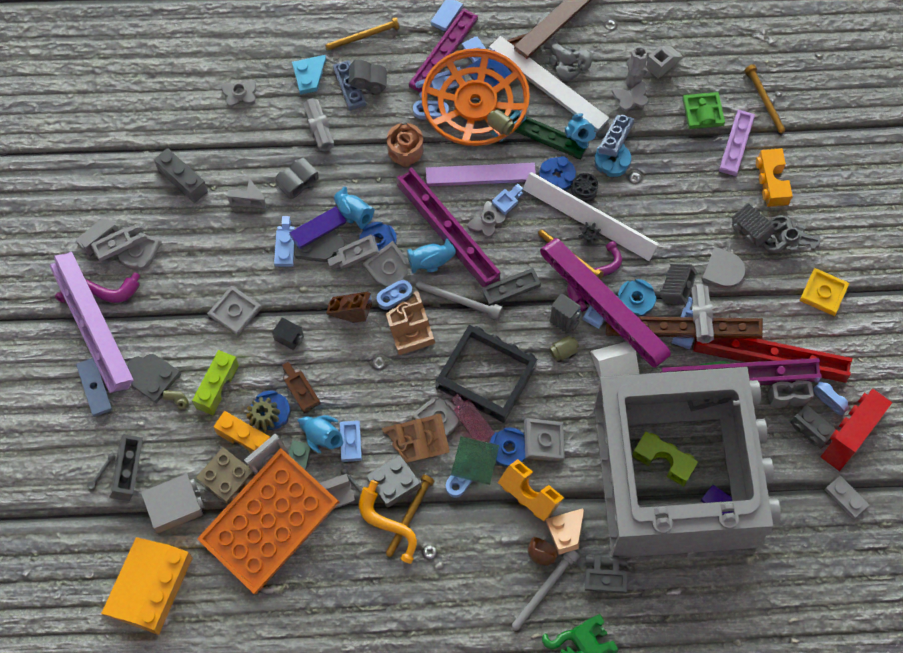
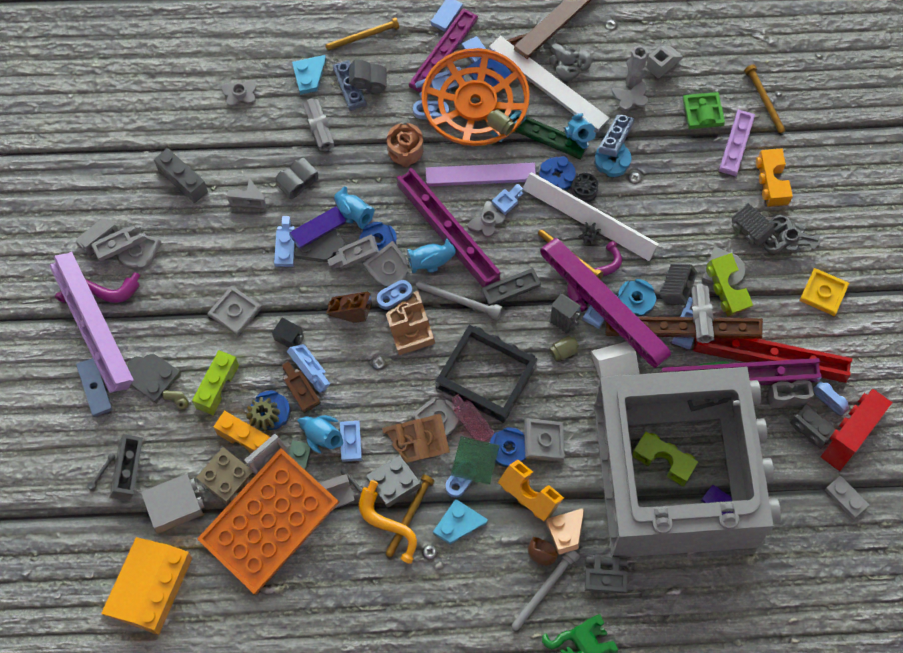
none -> light blue hinge [287,344,330,393]
none -> medium azure wing [433,499,488,544]
none -> lime arch [706,253,753,317]

